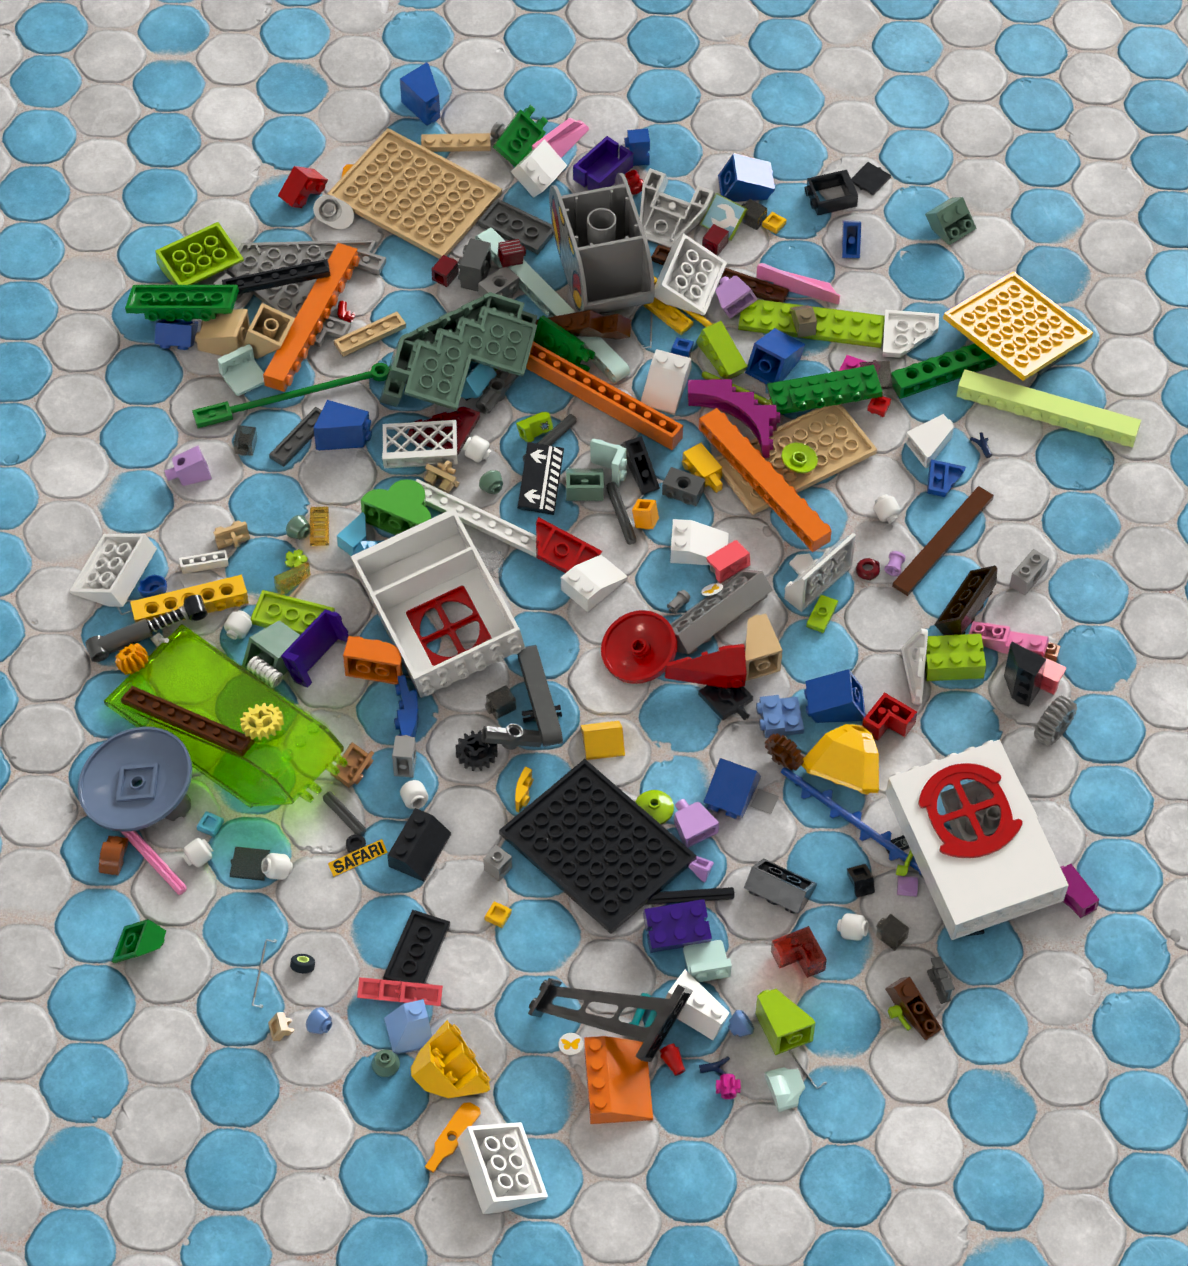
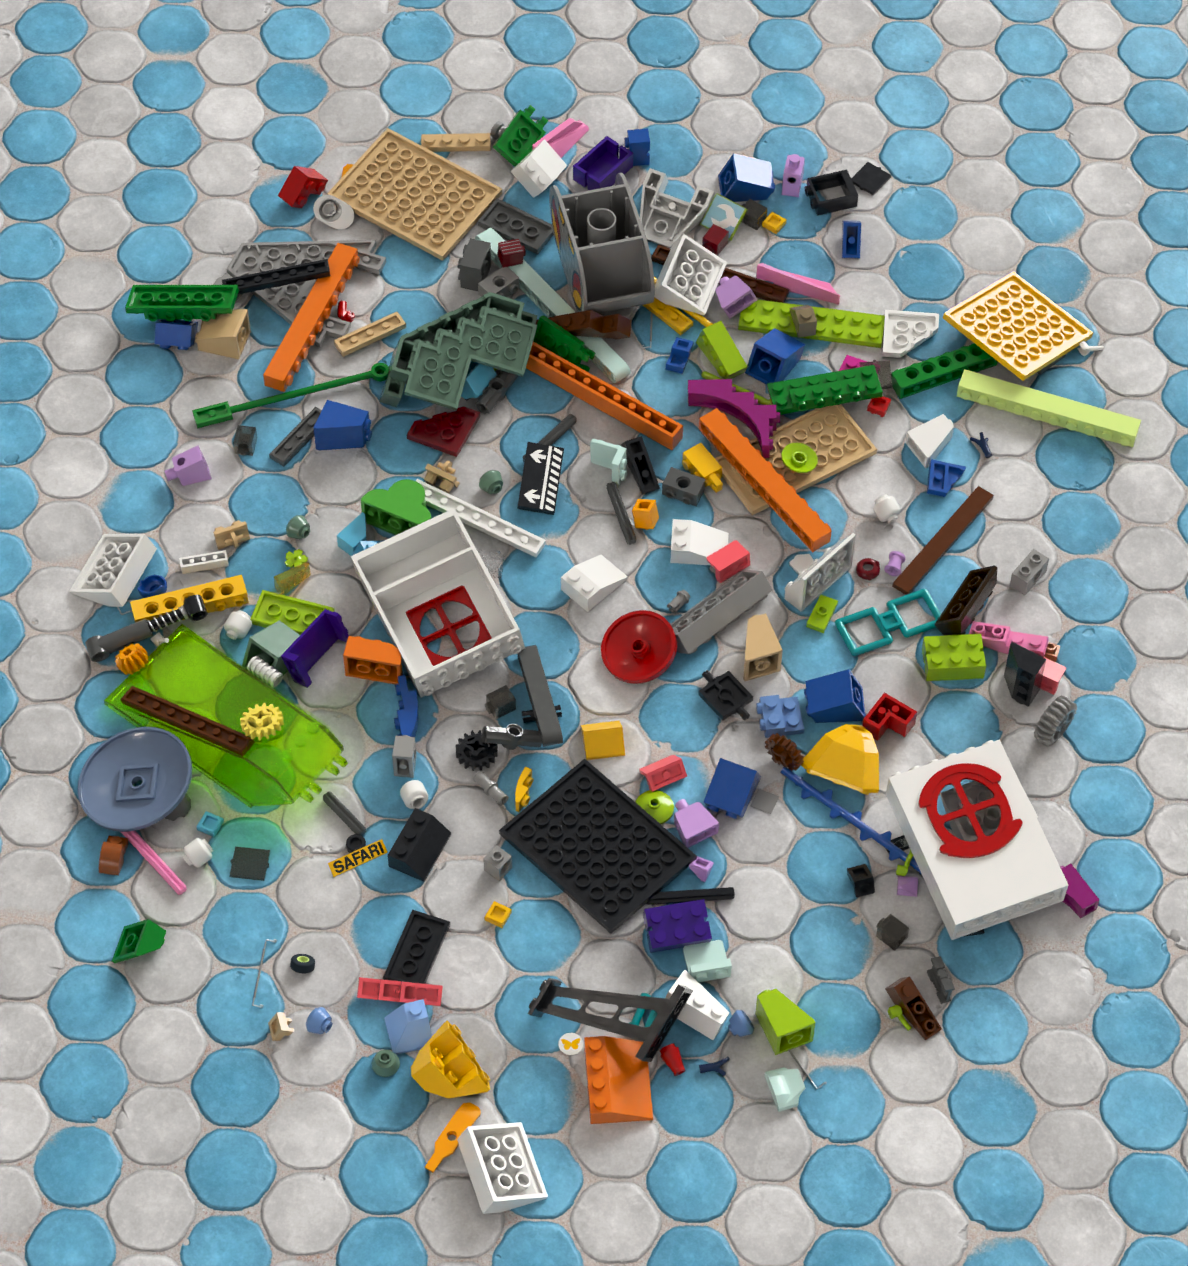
lime slope [155,222,244,285] -> none
light aqua bracket [217,344,264,396] -> none
tan slope [242,303,295,359] -> none
white head [261,853,293,880] -> none
clear yellow slope [310,506,329,546] -> none
medium nougat bracket [330,742,374,788] -> none
white fence [382,420,458,468] -> none
blue slope [400,62,440,126] -> none
dark red brick [431,255,459,287] -> none
white head [463,435,491,462] -> none
lime leg [516,412,553,443] -> none
red wing [536,517,602,573] -> none
sand green slope [566,468,604,501] -> none
red wheel [625,170,644,195] -> none
white slope [641,349,692,415] -> none
red wedge [665,644,747,688] -> none
white sticker [701,583,723,596] -> none
dark pink gear [715,1074,741,1099] -> none
black slope [744,858,817,914] -> none
clear red brick [771,926,827,978] -> none
white head [837,913,869,941] -> none
white wing [901,628,928,706] -> none
sand green slope [925,197,977,245] -> none
none -> light grey pin [473,771,509,806]
none -> coral panel [639,755,687,792]
none -> lavender torso [782,154,805,197]
none -> teal bar [835,589,941,656]
none -> white hand [1077,341,1104,356]

